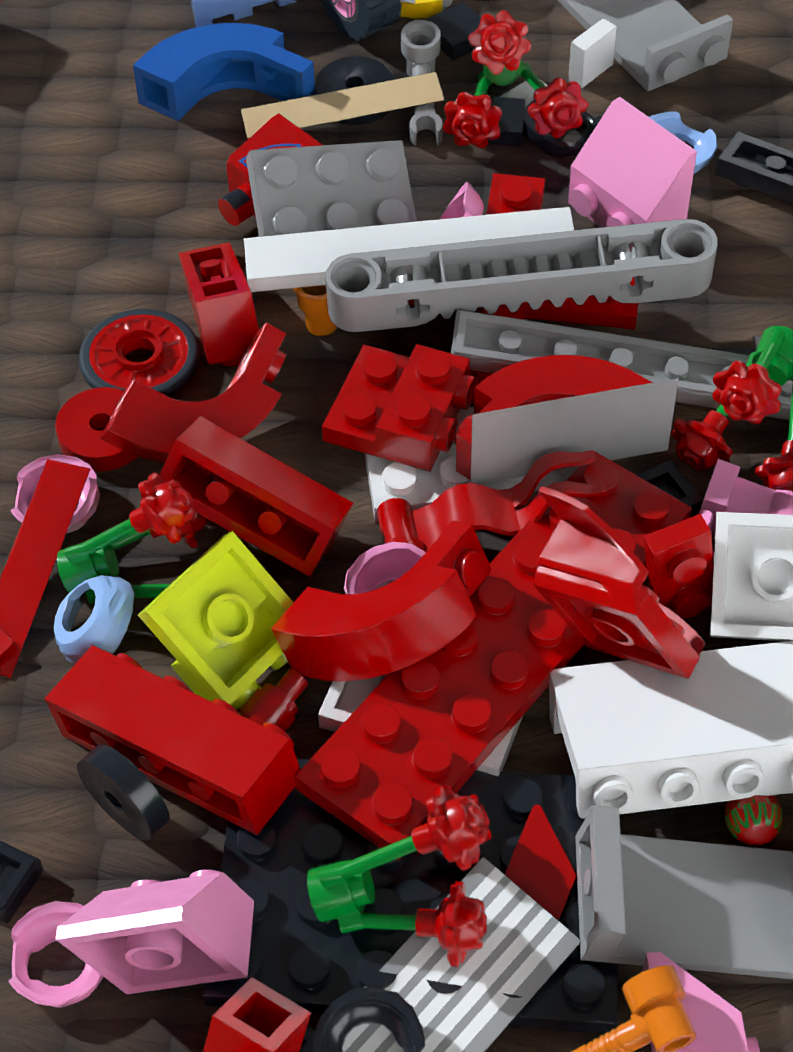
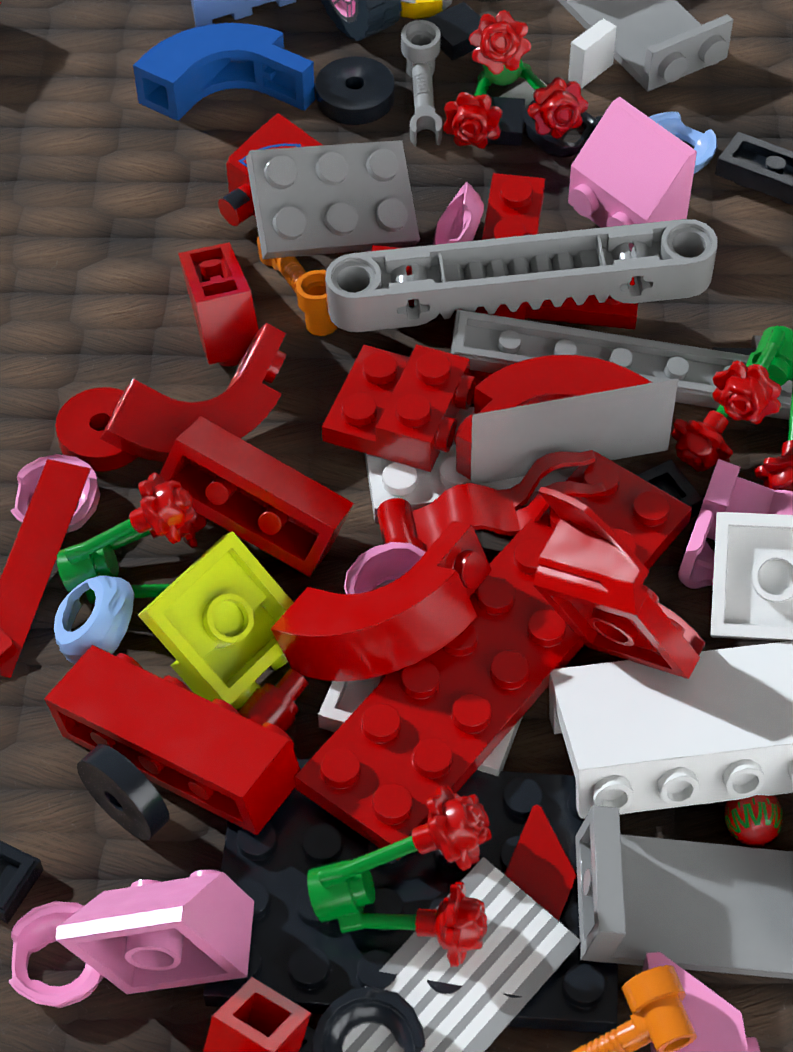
red wheel [79,309,200,396] -> none
tan sticker [241,72,444,138] -> none
white tile [244,207,574,292] -> none
red plate [643,513,714,618] -> none

